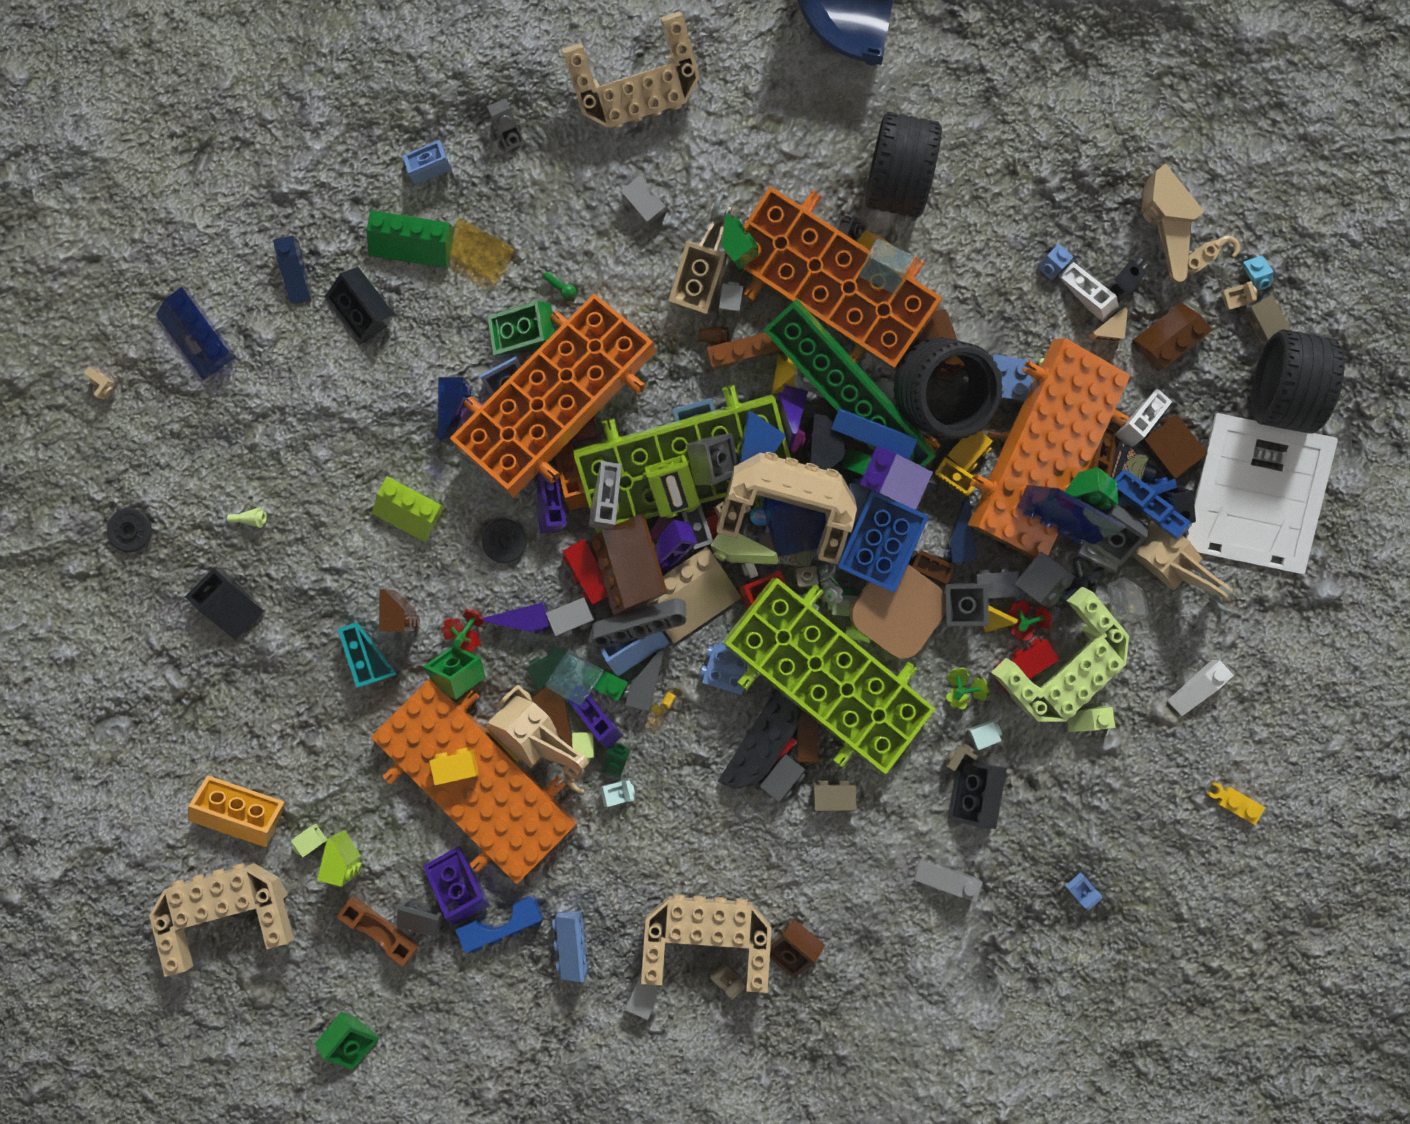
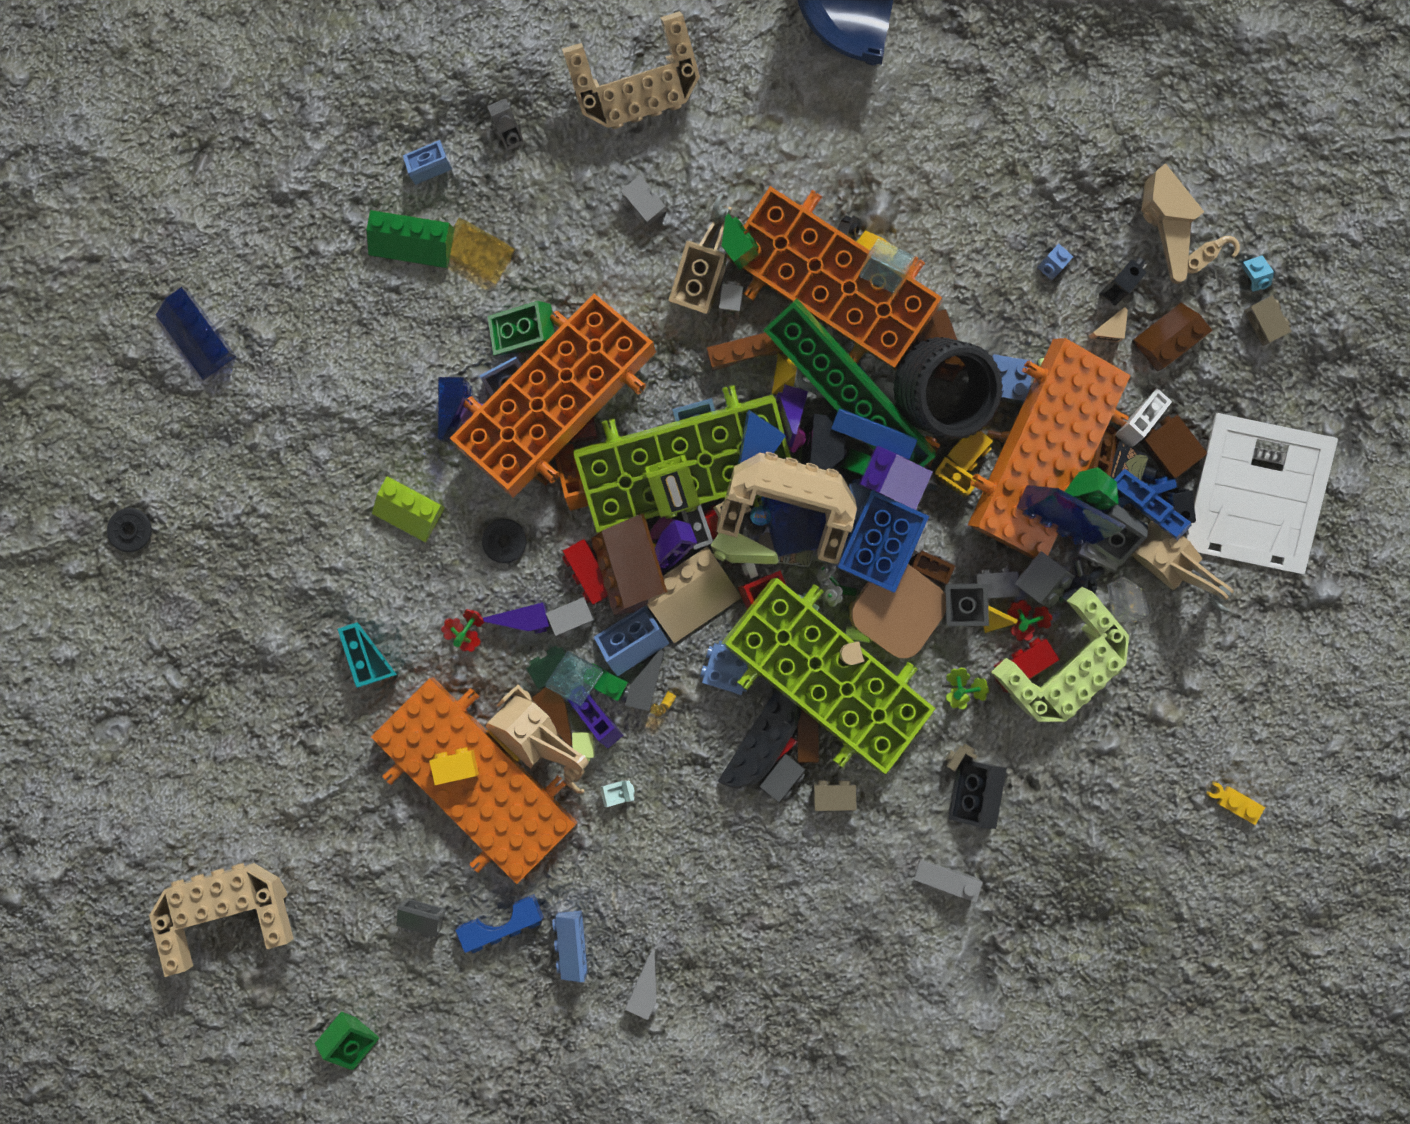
tan bracket [84,367,116,400] -> none
black slope [185,567,264,640] -> none
light orange slope [188,775,285,847] -> none
yellowish green cone [227,507,267,528] -> none
dark blue slope [273,235,312,304] -> none
yellowish green brick [291,824,327,857] -> none
lime slope [317,831,362,887] -> none
black slope [324,267,395,345] -> none
dark orange arch [336,896,420,967] -> none
reddish brown slope [379,589,420,632] -> none
green slope [423,645,486,700] -> none
dark purple slope [423,846,490,925] -> none
dark purple slope [537,467,567,534] -> none
green bar [542,271,577,301] -> none
light grey slope [589,461,622,530] -> none
dark grey beam [591,598,686,649] -> none
dark green bracket [600,743,631,779] -> none
tan wedge [641,894,772,993] -> none
flat silver slope [687,433,738,485] -> none
reddish brown cone [699,325,729,345] -> none
dark tan bracket [710,962,746,1000] -> none
reddish brown slope [770,919,825,978] -> none
dark tan bracket [796,566,819,588] -> none
white bracket [827,595,857,616] -> none
black tyre [865,112,942,218] -> none
dark blue slope [945,499,977,564] -> none
light aqua brick [967,721,1002,750] -> none
white slope [1058,262,1119,322] -> none
medium blue bracket [1066,872,1103,910] -> none
yellowish green slope [1067,706,1116,732] -> none
white slope [1167,660,1234,716] -> none
tan bracket [1221,281,1257,311] -> none
black tyre [1251,329,1345,434] -> none
none -> tan tile [840,641,864,665]

